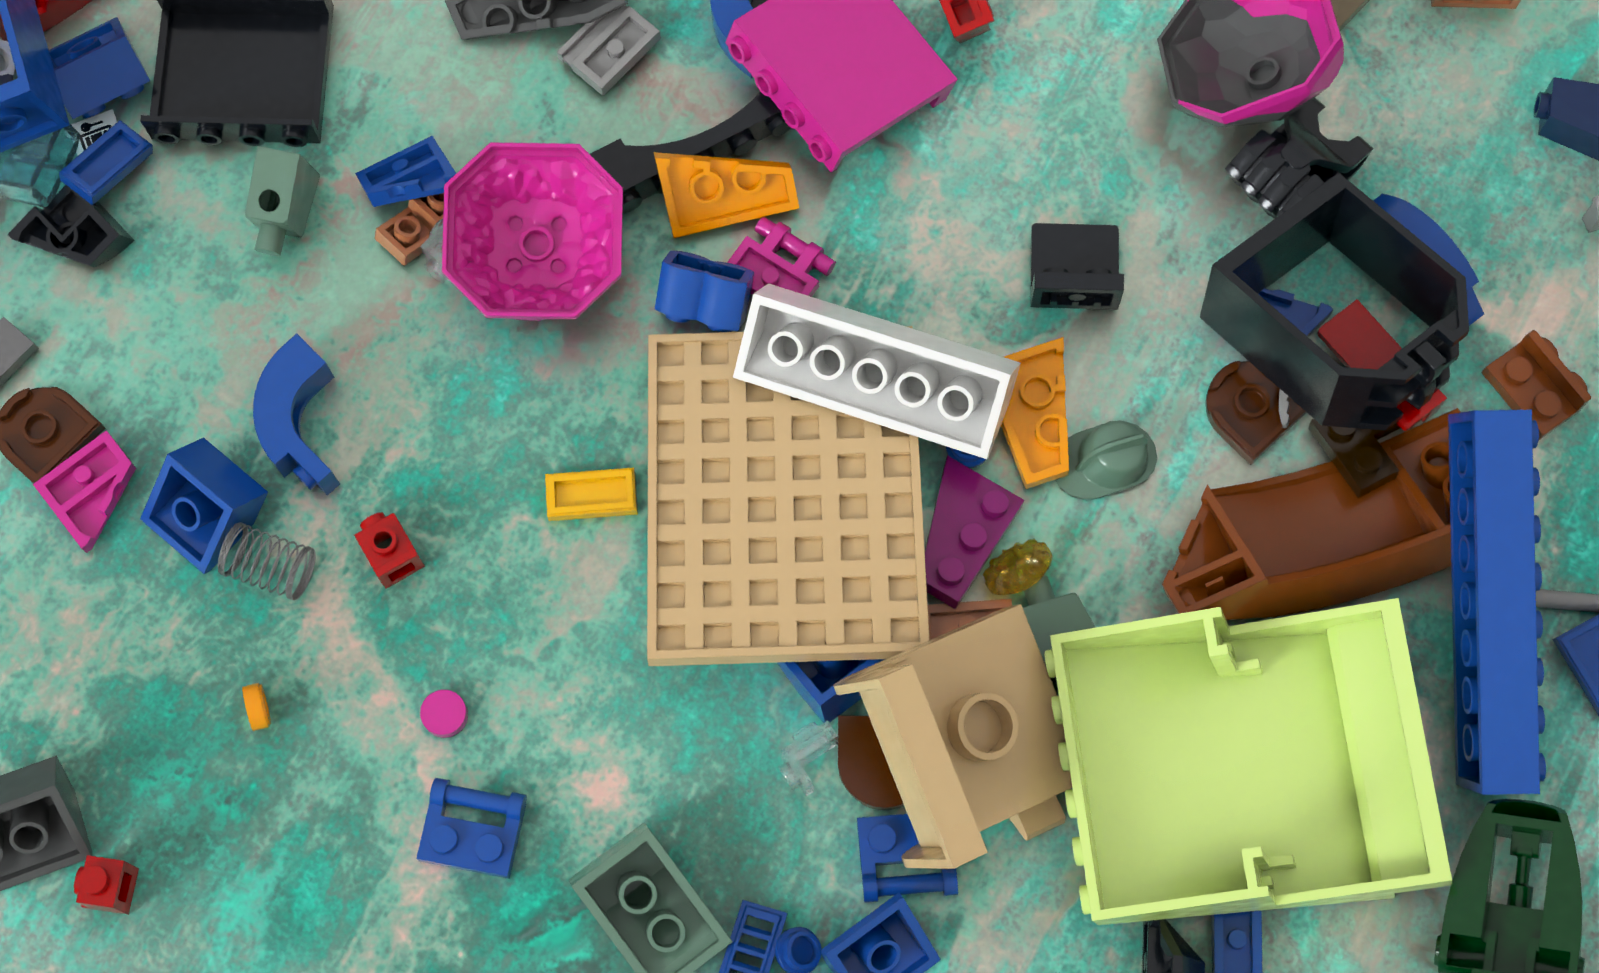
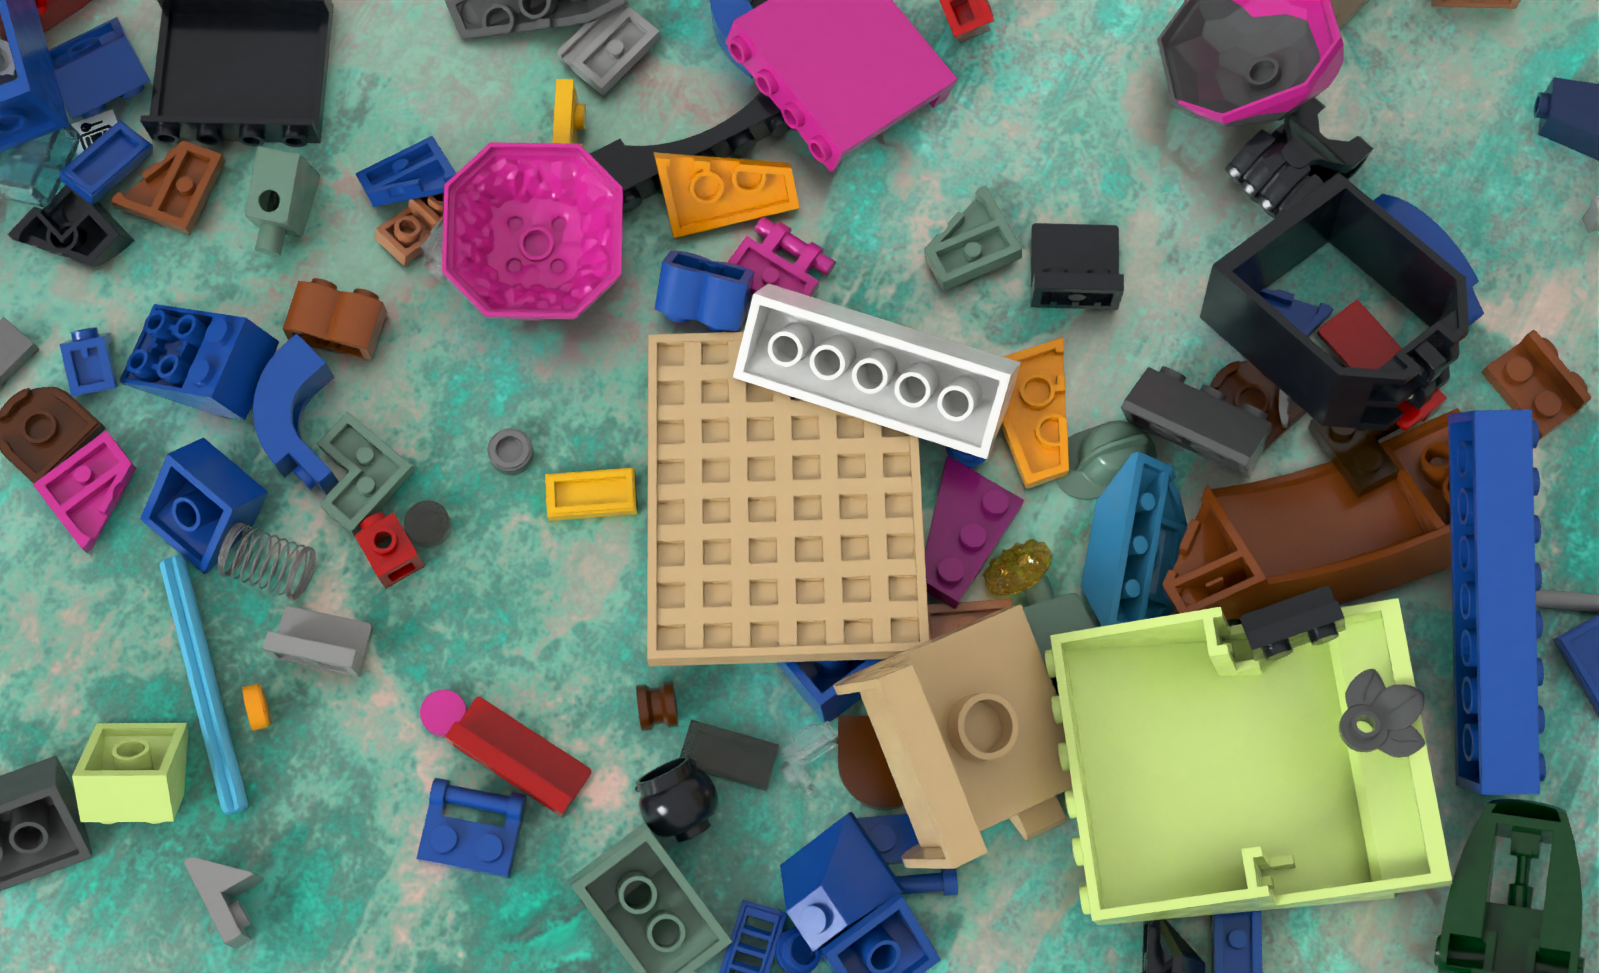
red brick [74,855,139,915] -> none
none -> blue bracket [59,327,119,396]
none -> yellowish green slope [72,723,189,824]
none -> dark orange wing [110,140,226,235]
none -> blue slope [119,304,279,420]
none -> medium azure axle [160,555,248,815]
none -> light grey slope [183,857,264,949]
none -> light grey panel [263,606,373,677]
none -> dark orange brick [283,278,387,360]
none -> sand green plate [317,411,415,536]
none -> clear smoke tile [404,500,451,548]
none -> red panel [445,697,591,817]
none -> flat silver tile [487,428,534,475]
none -> yellow plate [552,79,586,148]
none -> black piece [635,755,718,842]
none -> reddish brown wheel [636,681,679,731]
none -> clear smoke tile [680,720,780,791]
none -> blue slope [780,812,905,952]
none -> sand green wing [924,185,1022,292]
none -> dark azure wedge [1081,451,1188,626]
none -> dark grey slope [1121,366,1273,478]
none -> black bracket [1240,586,1346,661]
none -> dark grey plate [1339,669,1425,758]

